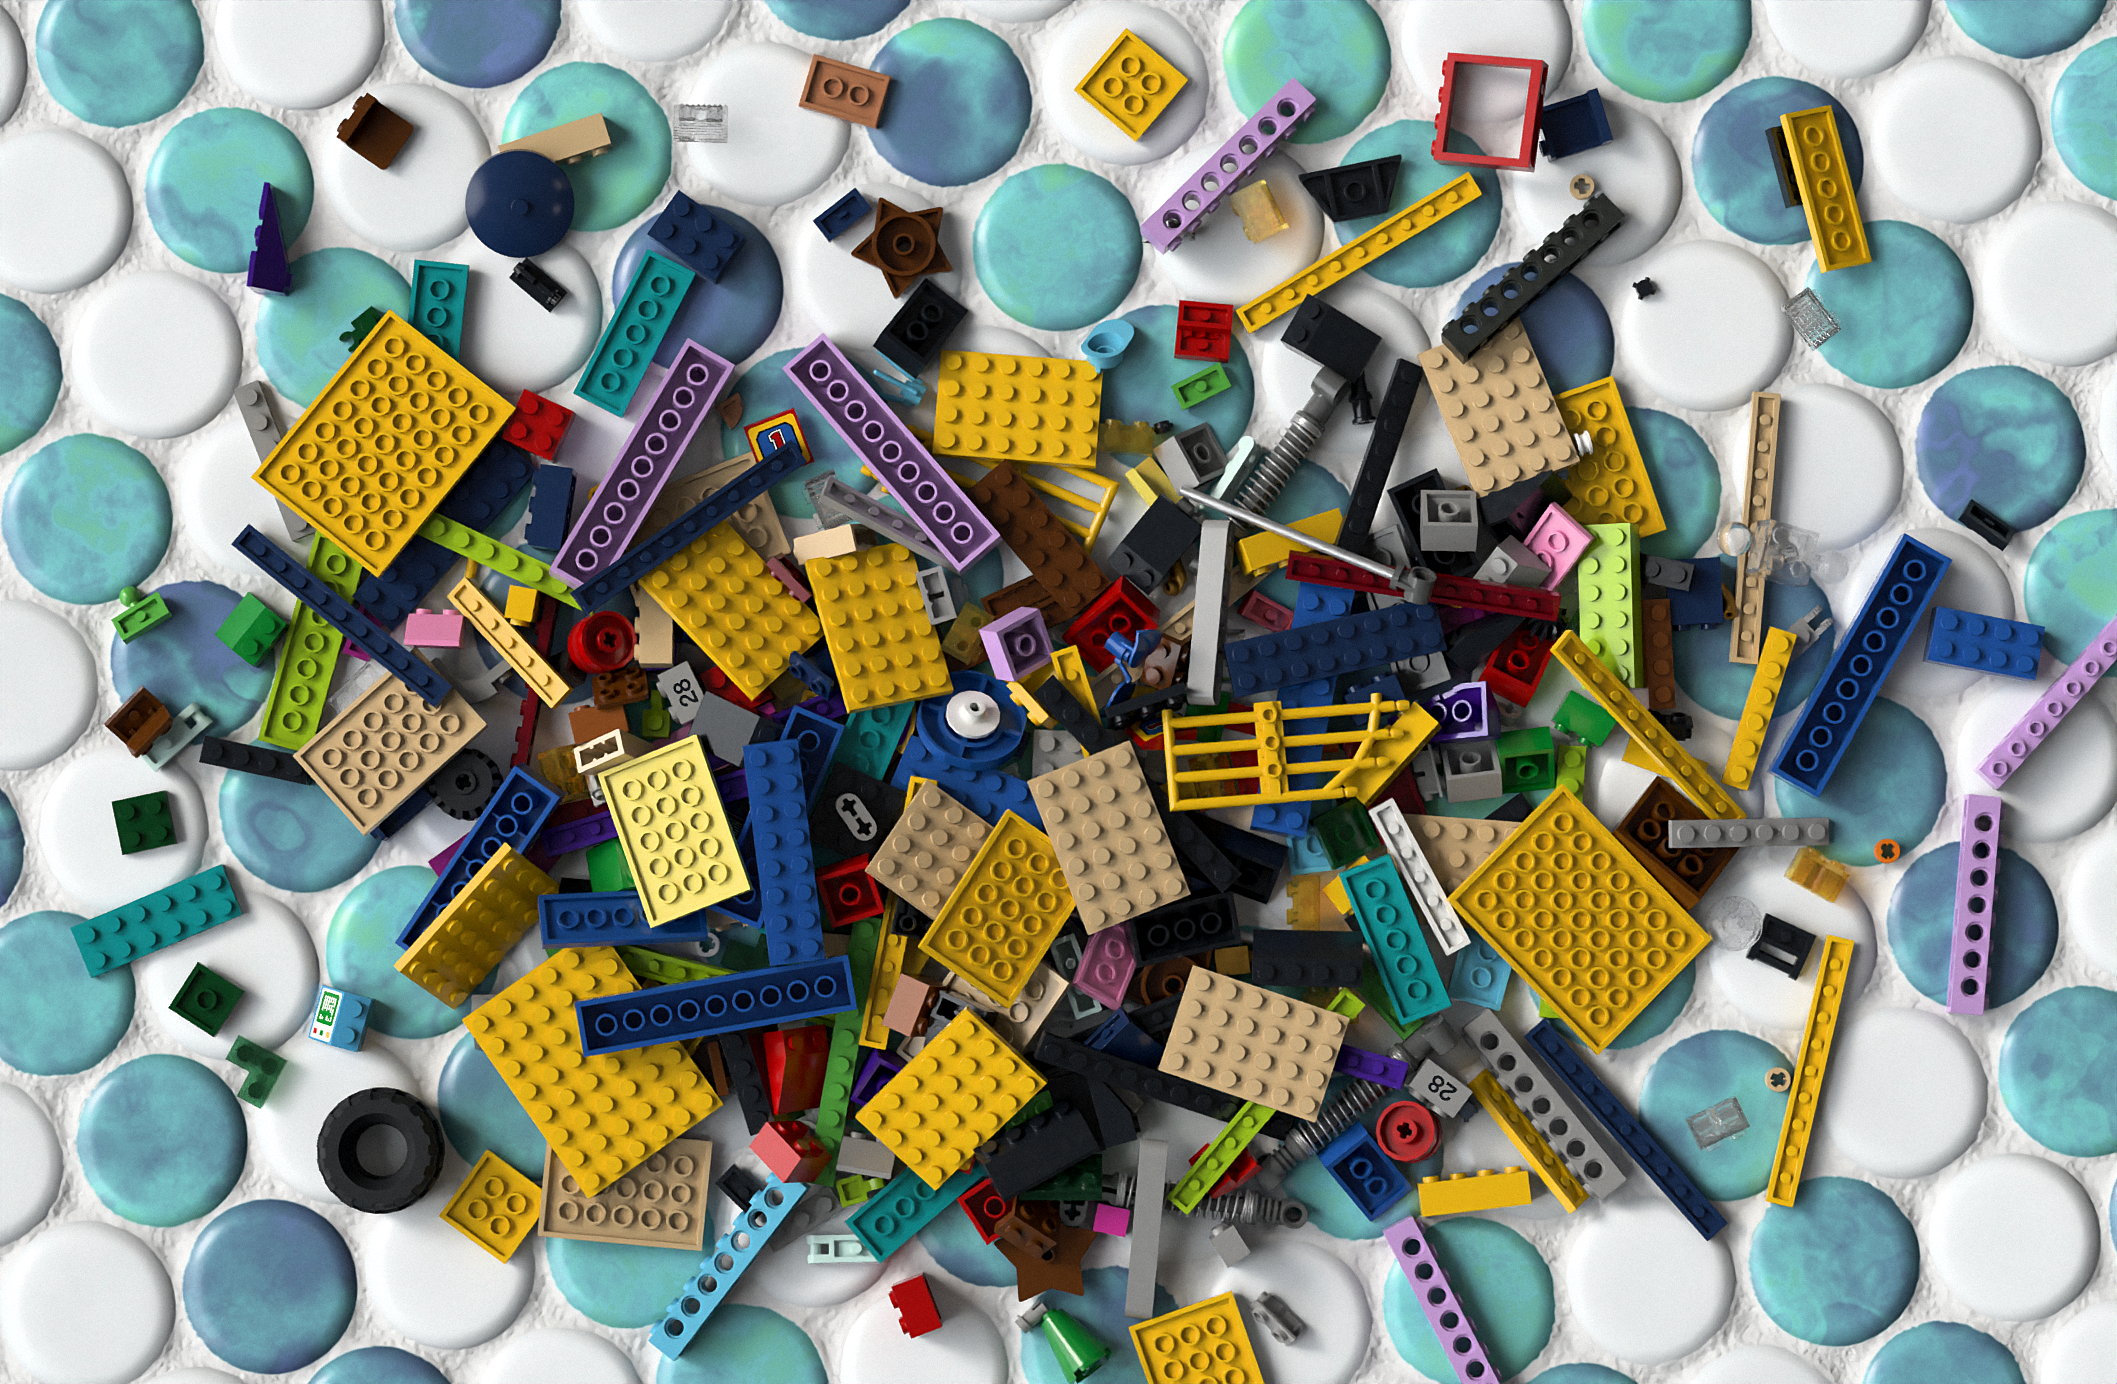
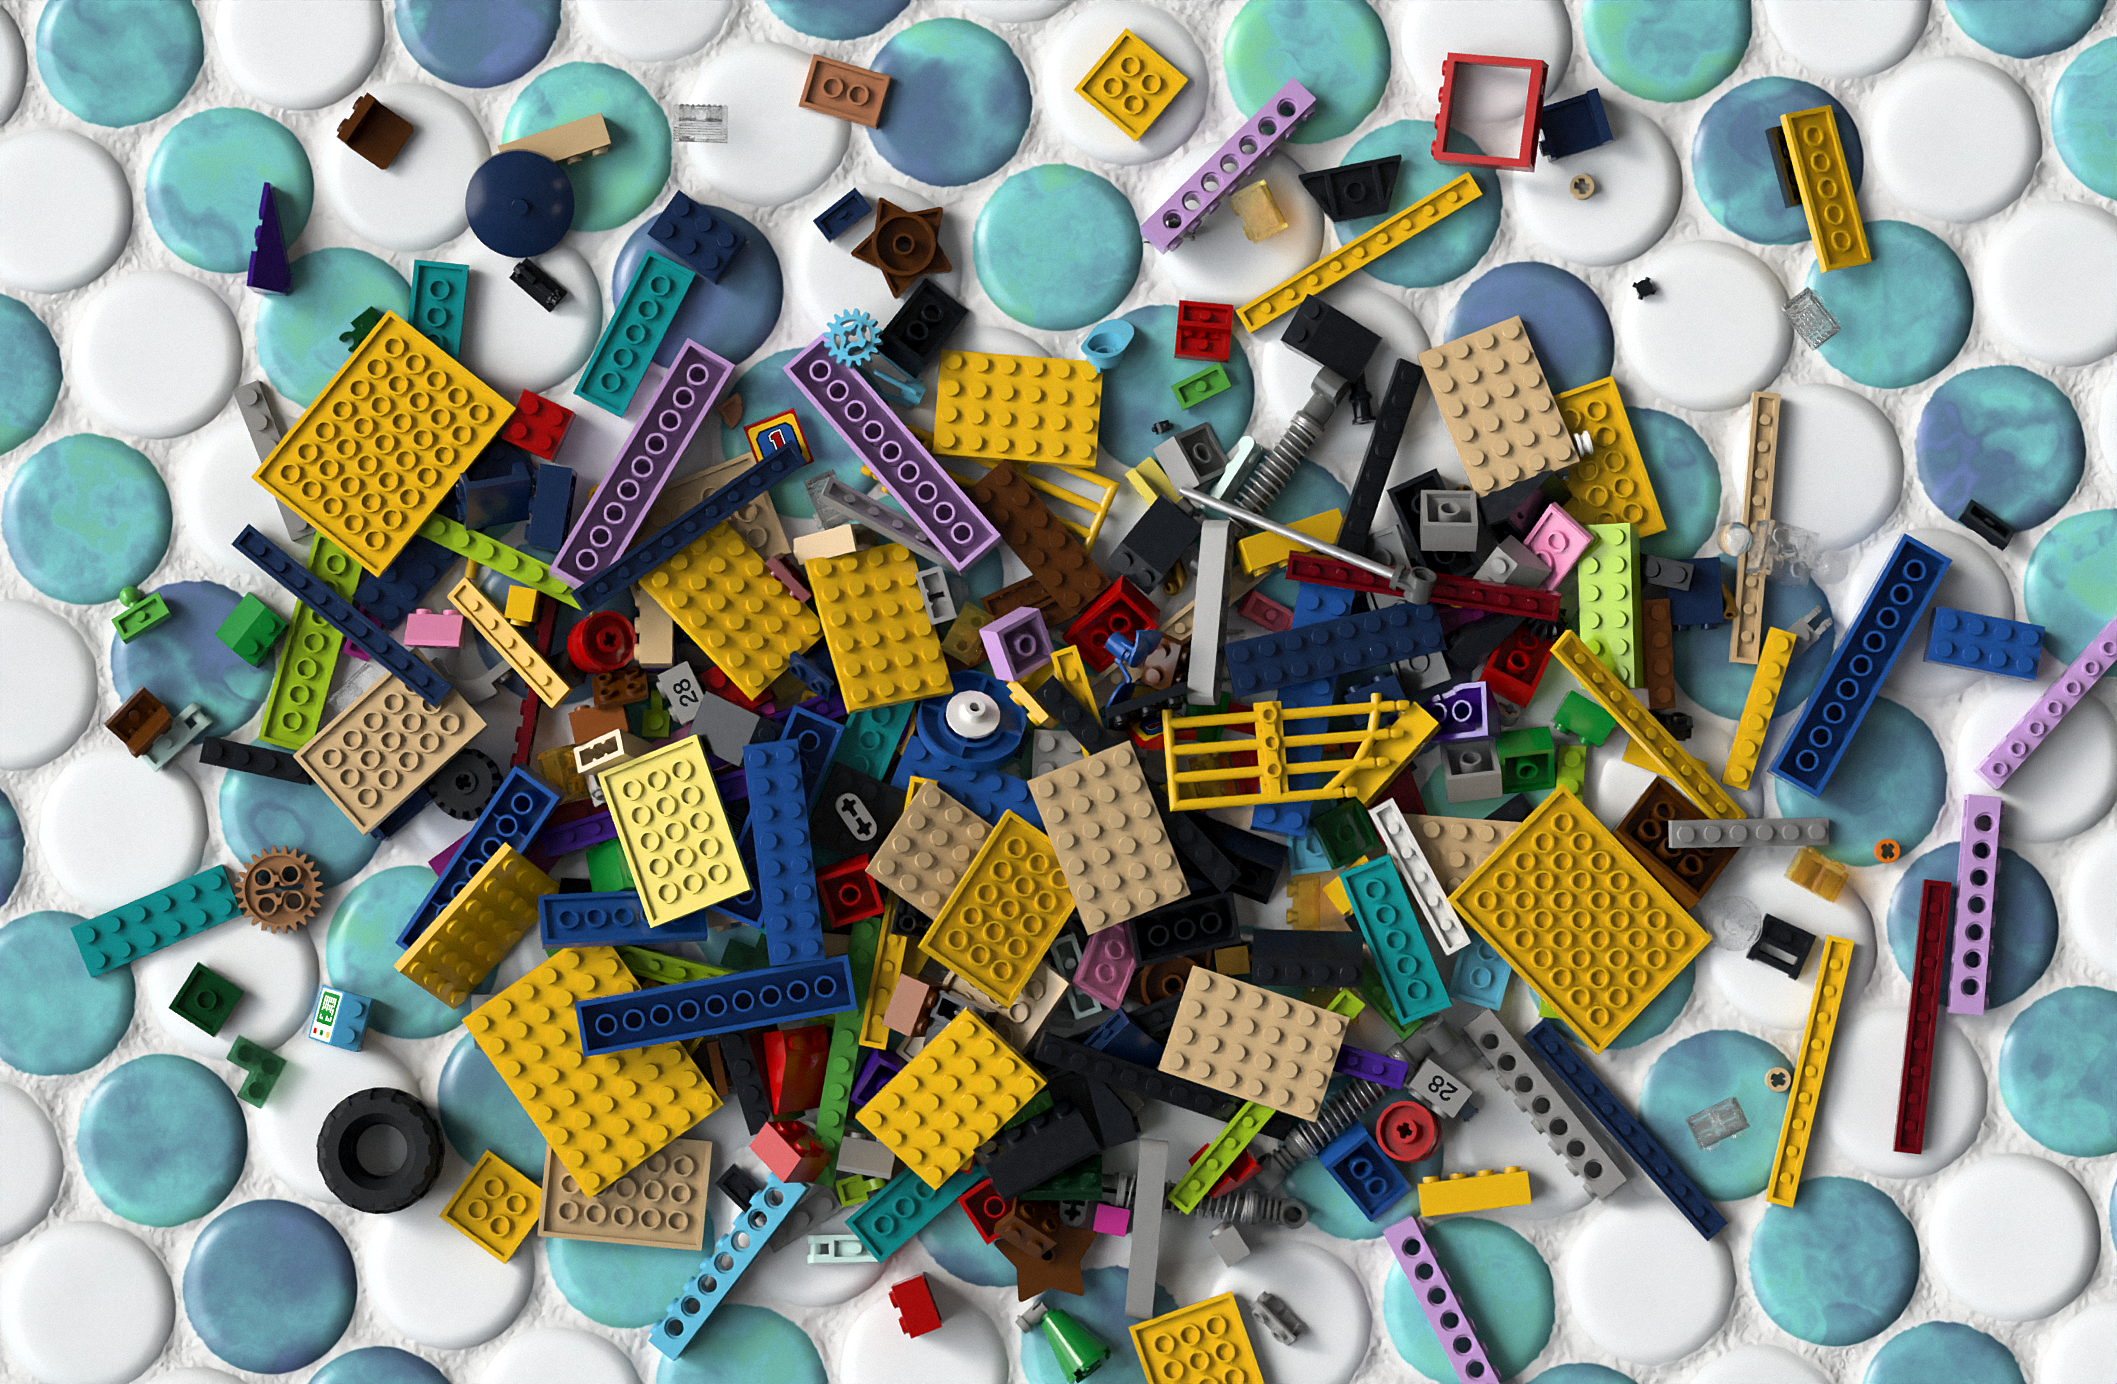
dark green plate [112,790,177,855] -> none
white bush [695,933,720,957] -> none
clear yellow brick [1098,419,1154,457] -> none
light grey hinge [1412,744,1446,802] -> none
pearl dark grey brick [1441,193,1625,365] -> none
yellow plate [1467,1068,1590,1213] -> none
none -> medium nougat gear [235,846,325,934]
none -> dark blue panel [455,462,531,531]
none -> medium azure gear [823,308,883,369]
none -> dark red plate [1892,879,1952,1155]

